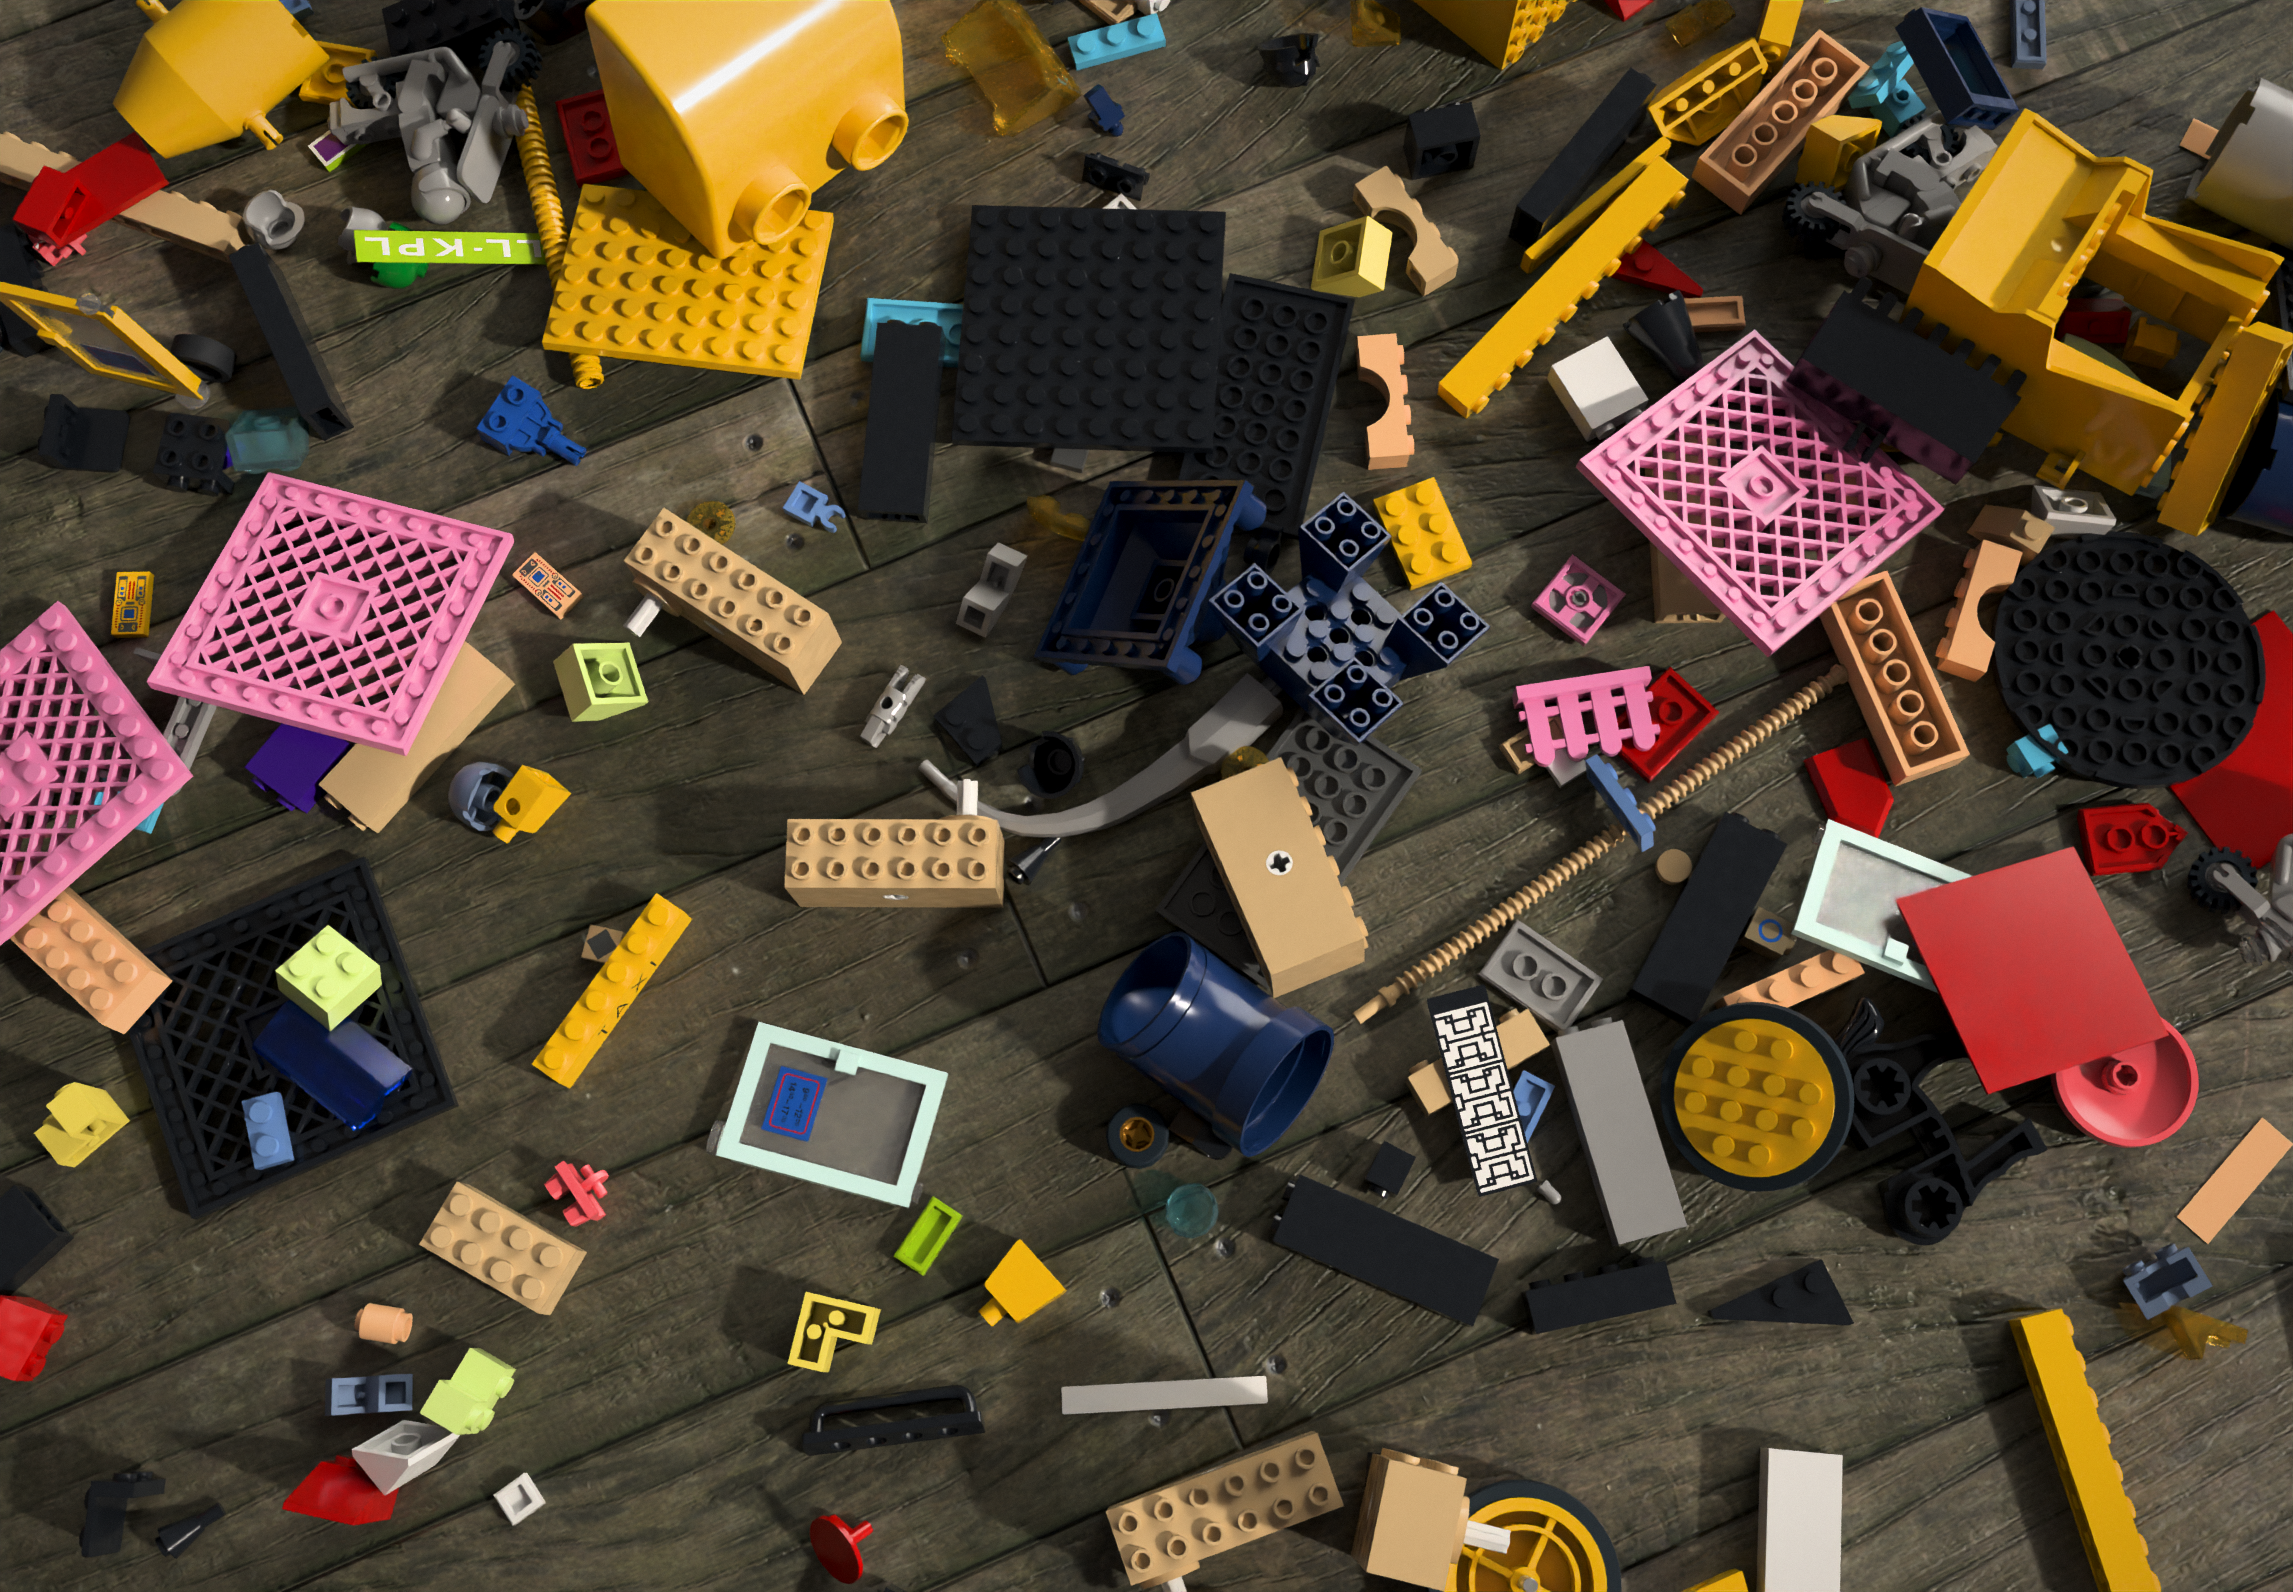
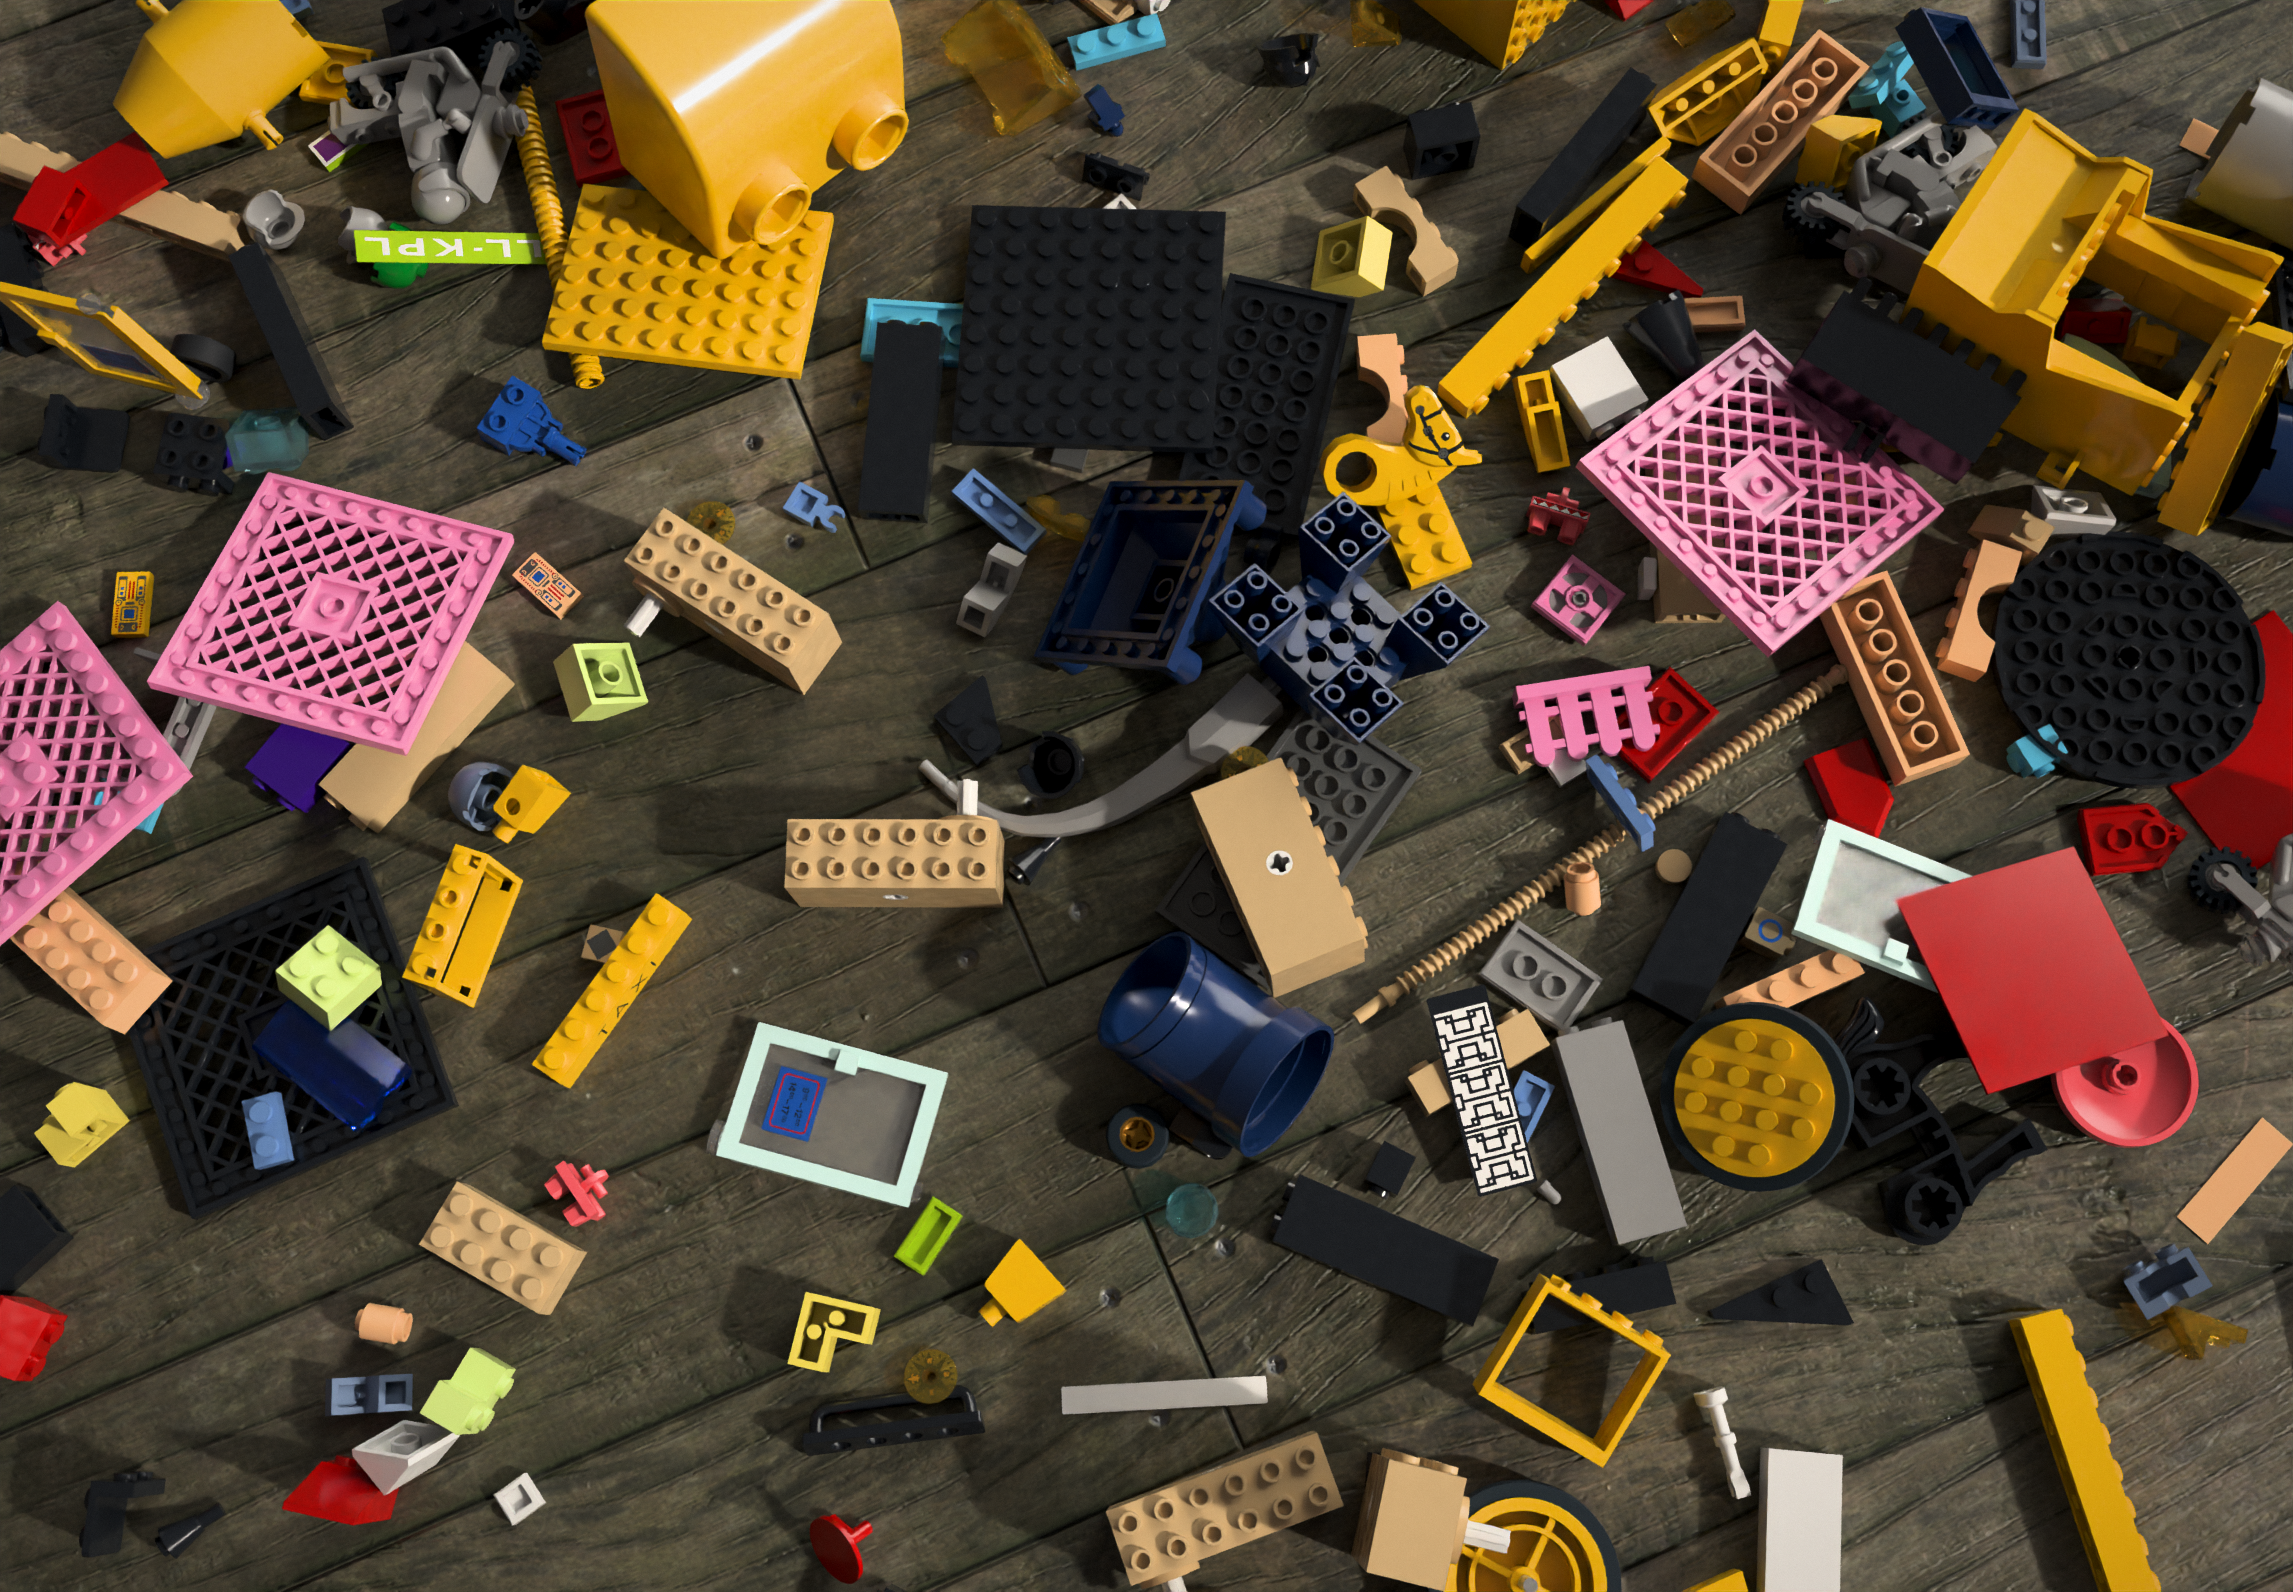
light grey hinge [860,665,926,748] -> none
none -> yellow window [402,844,523,1008]
none -> clear yellow piece [904,1349,957,1404]
none -> medium blue plate [951,468,1047,555]
none -> yellow animal [1319,385,1482,506]
none -> yellow window [1472,1273,1671,1468]
none -> yellow slope [1512,370,1570,473]
none -> coral hips [1526,487,1591,545]
none -> light nougat brick [1564,862,1601,916]
none -> white tile [1637,557,1657,600]
none -> white piece [1693,1386,1751,1499]

